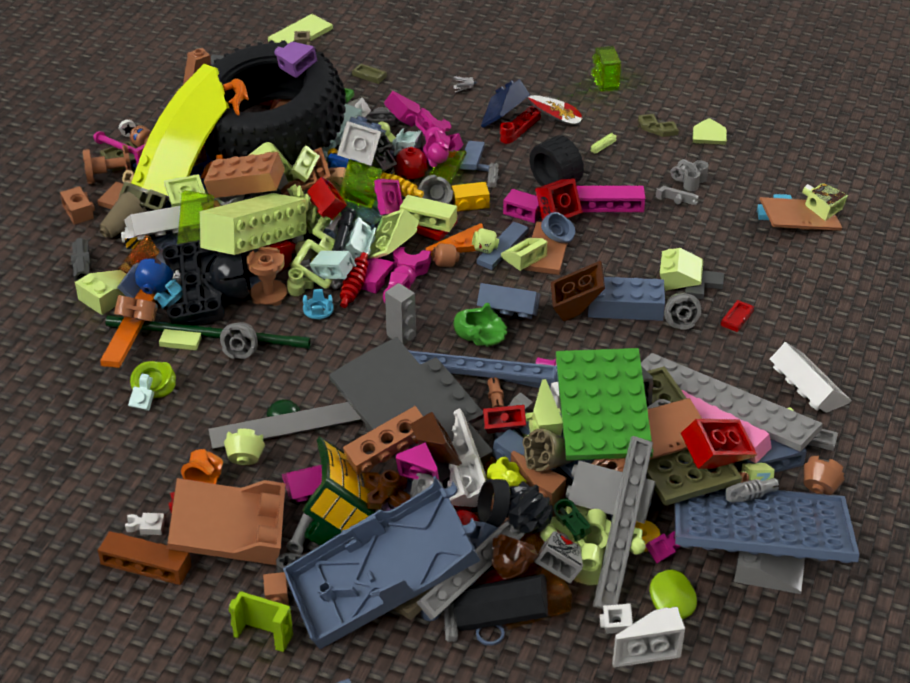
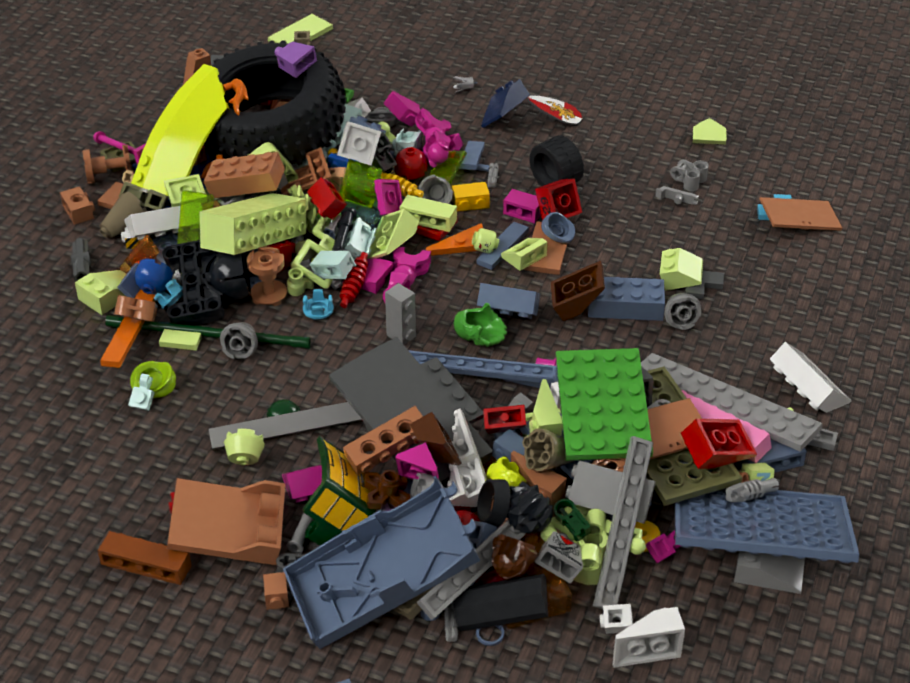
white tile [119,119,136,137] -> none
white plate [125,513,165,535] -> none
nougat head [130,125,152,147] -> none
orange helmet [181,449,223,484] -> none
lime panel [229,591,293,652] -> none
yellowish green tile [290,146,320,183] -> none
olive tile [352,64,387,84] -> none
nougat head [432,243,460,268] -> none
nougat pin [487,377,504,408] -> none
red beam [500,106,541,144] -> none
dark pink brick [577,186,645,212] -> none
yellowish green axle [590,133,616,154] -> none
clear neon green brick [592,46,621,92] -> none
olive tile [638,114,679,137] -> none
lime piece [649,570,697,619] -> none
red tile [721,300,754,332] -> none
yellowish green torso [802,183,848,220] -> none
nougat cone [804,456,845,495] -> none

